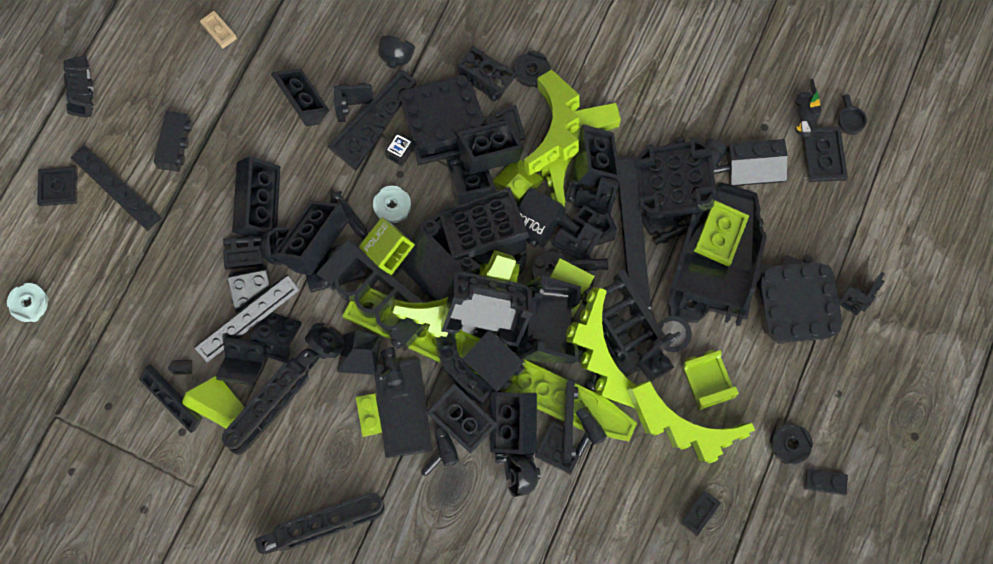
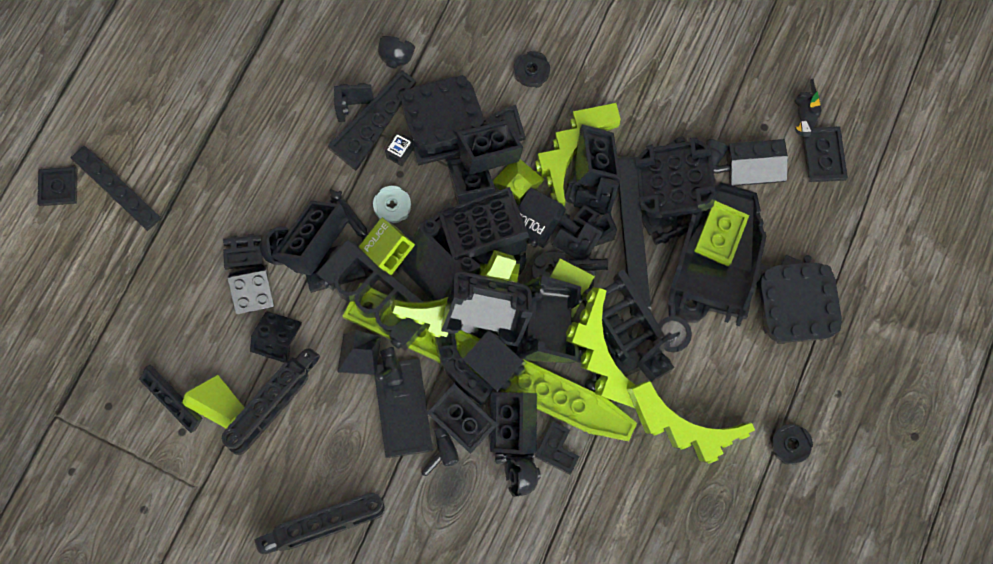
light aqua plate [7,283,49,322] -> none
black piece [63,56,94,117] -> none
black brick [153,111,193,172] -> none
black slope [168,360,193,375] -> none
plate [194,274,299,362] -> none
tan plate [200,11,237,49] -> none
black bracket [216,337,265,385] -> none
black slope [232,156,281,236] -> none
black slope [271,69,329,127] -> none
black plate [305,323,344,359] -> none
lime plate [356,394,382,437] -> none
black piece [457,45,518,102] -> none
lime arch [524,70,580,176] -> none
black plate [563,380,578,463] -> none
black piece [576,406,607,457] -> none
black plate [681,491,721,536] -> none
lime panel [682,350,739,410] -> none
black plate [805,469,848,496] -> none
black piece [838,94,867,135] -> none
black bracket [839,271,885,316] -> none

